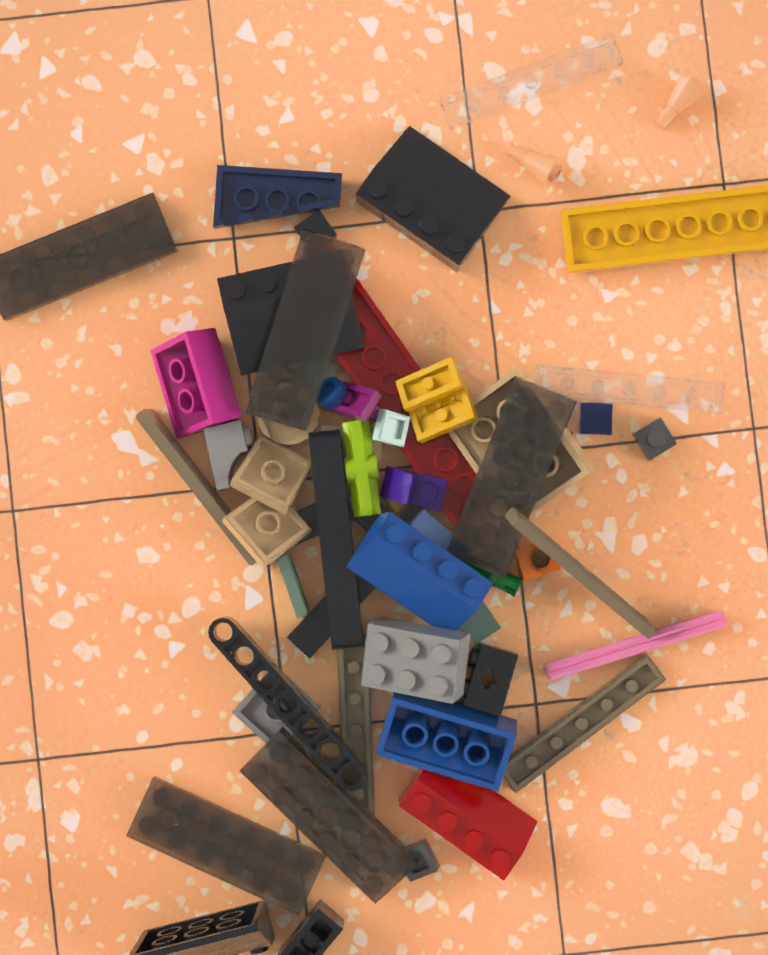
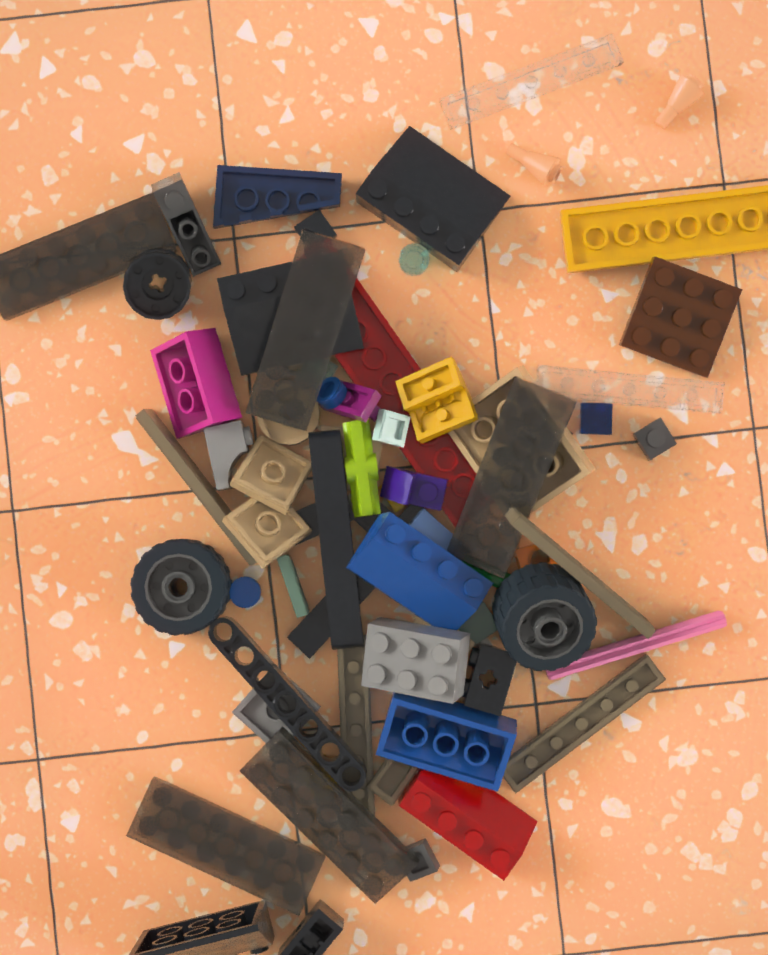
none -> black wheel [123,247,192,320]
none -> wheel [130,539,232,636]
none -> dark grey slope [151,172,221,277]
none -> blue tile [229,576,261,608]
none -> dark tan tile [366,758,419,806]
none -> clear light blue tile [398,243,430,276]
none -> black wheel [492,562,597,671]
none -> reddish brown plate [619,256,743,378]

